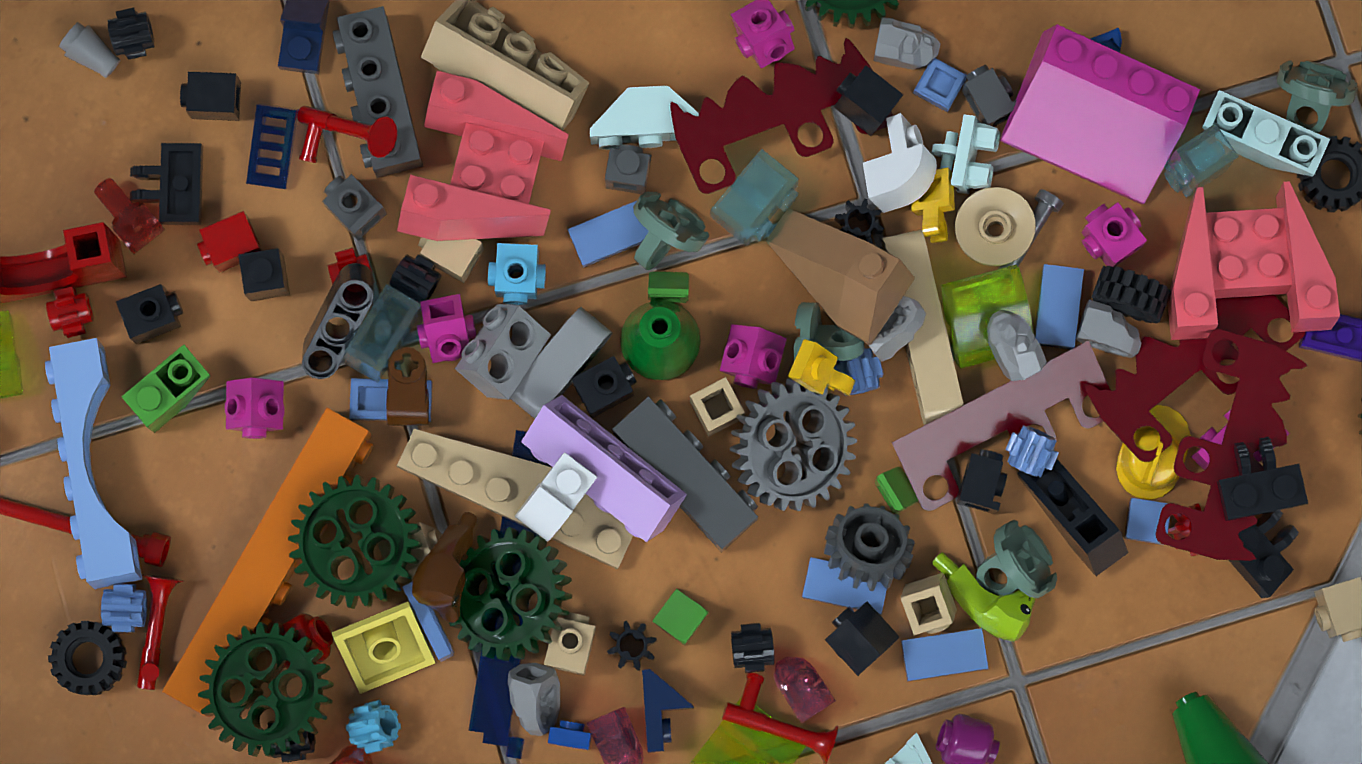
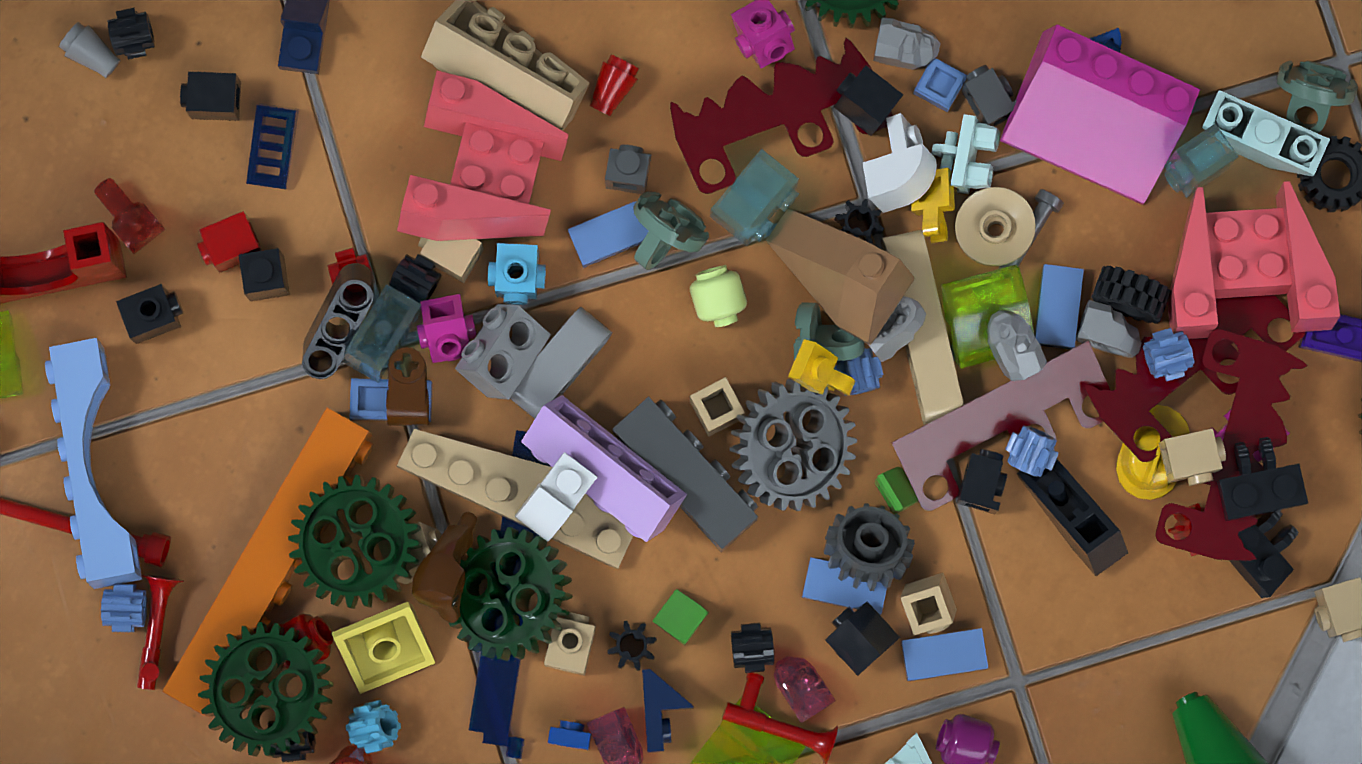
red gear [46,286,94,338] -> none
black tyre [48,621,127,696] -> none
bright green slope [121,345,211,433] -> none
black hinge [129,143,203,225] -> none
dark pink brick [225,377,285,439] -> none
red piece [297,106,397,163] -> none
dark grey brick [322,174,387,241] -> none
dark grey brick [333,6,423,178] -> none
medium blue tile [402,581,455,662] -> none
light grey rock [508,663,560,736] -> none
black brick [572,356,637,418] -> none
light aqua slope [590,86,699,150] -> none
green cone [620,301,701,380] -> none
bright green slope [648,271,689,303] -> none
dark pink brick [720,324,787,389] -> none
lime animal [932,552,1036,642] -> none
sand green tile [976,520,1057,599] -> none
dark pink brick [1081,202,1147,267] -> none
medium blue tile [1124,498,1170,545] -> none
none -> red cone [589,54,639,117]
none -> yellowish green head [690,265,747,327]
none -> medium blue gear [1143,328,1194,382]
none -> tan brick [1159,428,1226,486]

